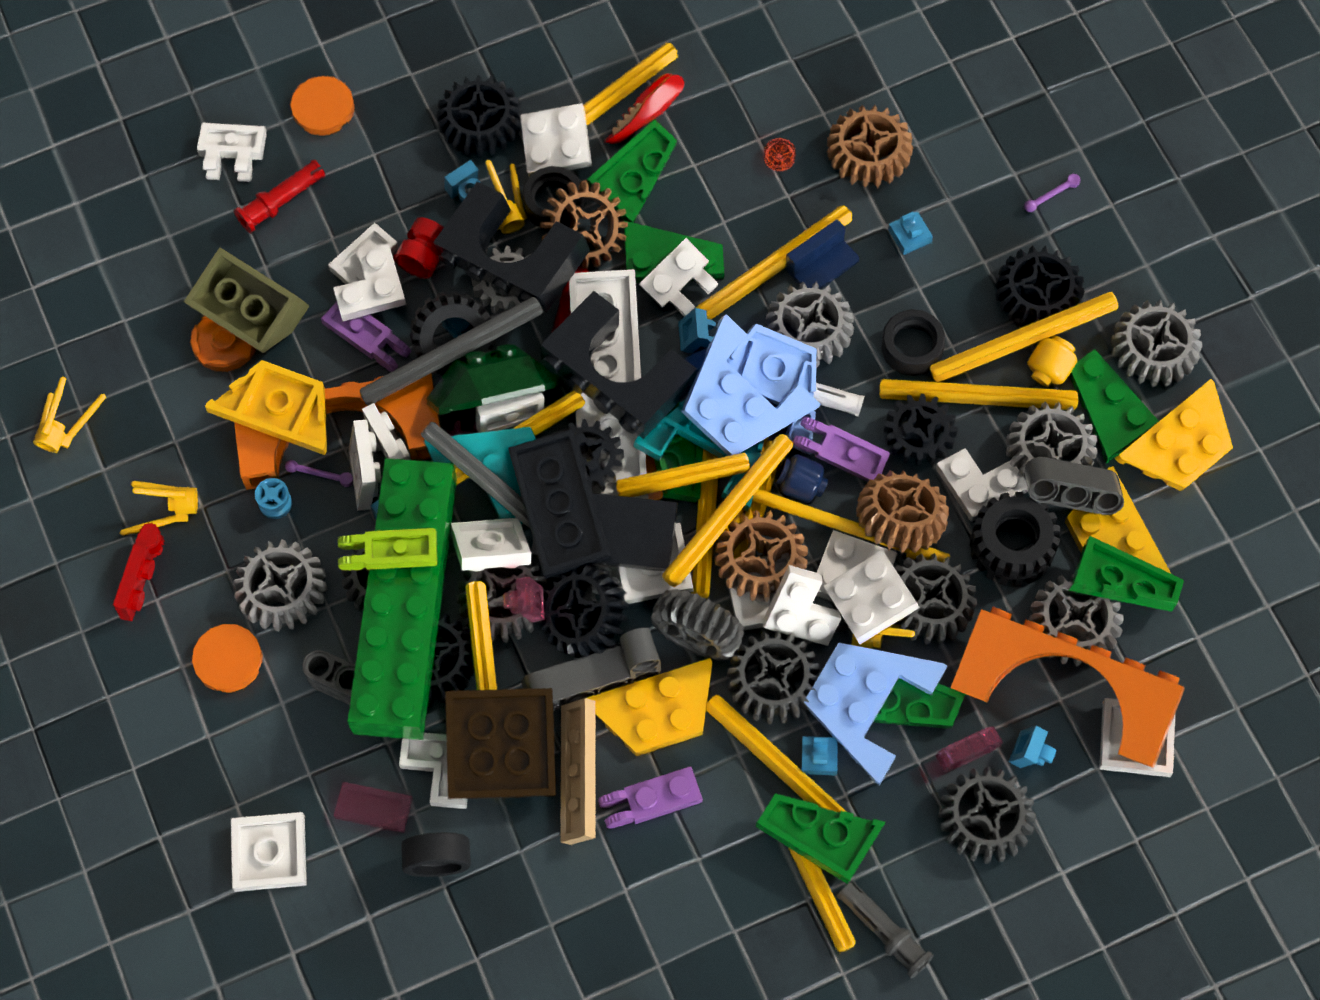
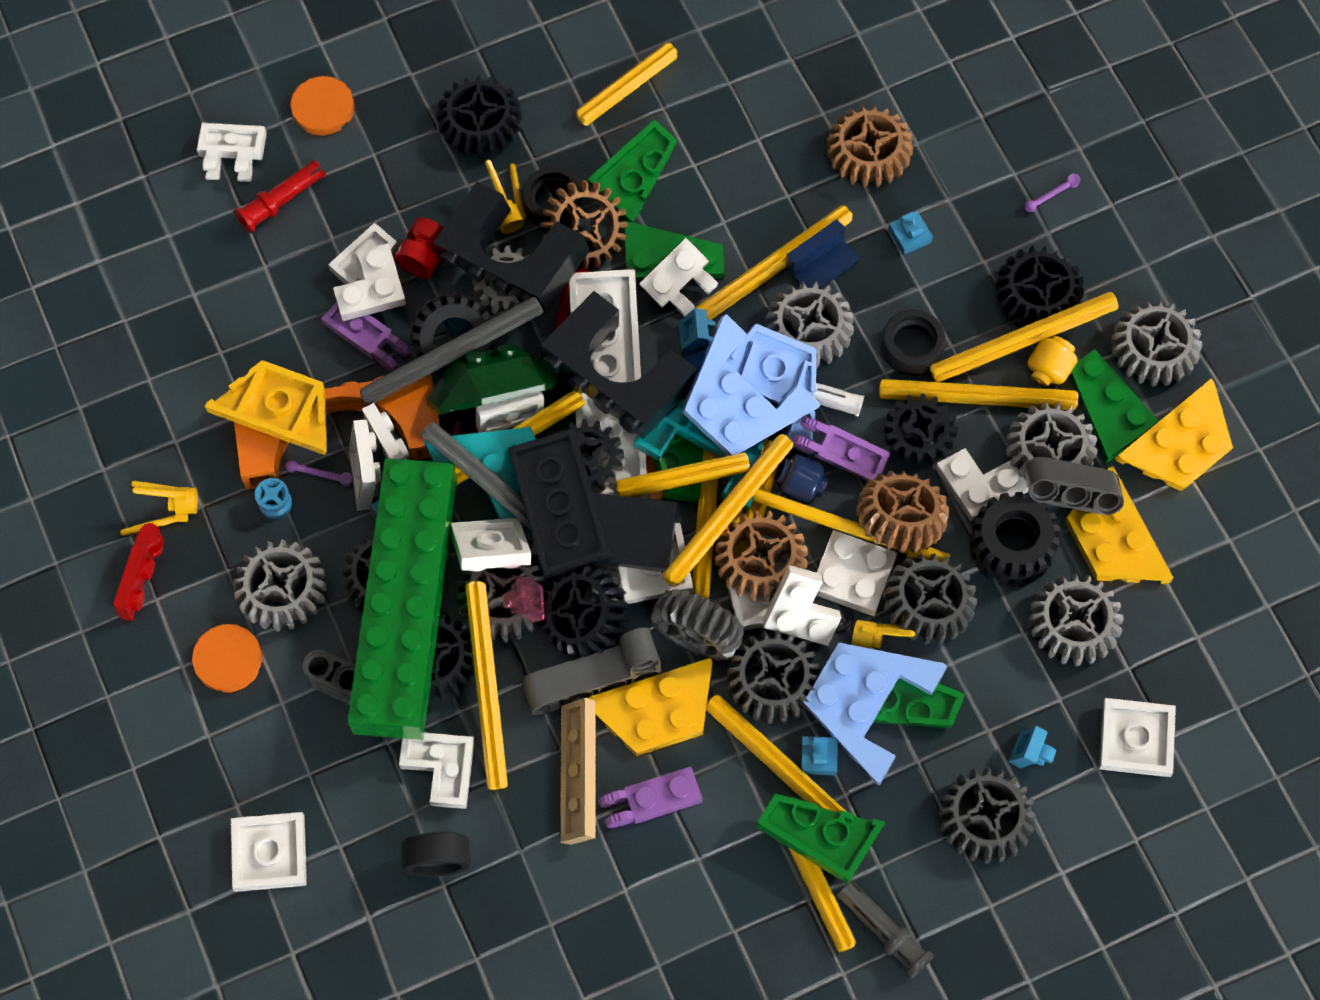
yellow plant [33,377,106,453] -> none
olive slope [184,247,309,353] -> none
orange tile [190,316,256,372] -> none
clear pink tile [334,782,413,833] -> none
lime hinge [338,528,437,571] -> none
dark azure tile [445,160,481,202] -> none
dark brown plate [445,688,556,800] -> none
white plate [520,103,592,176] -> none
red animal [604,73,685,144] -> none
clear red tile [764,138,796,171] -> none
white plate [824,550,919,644] -> none
clear pink beam [935,726,1003,772] -> none
orange arch [951,607,1185,768] -> none
green wing [1069,536,1184,612] -> none

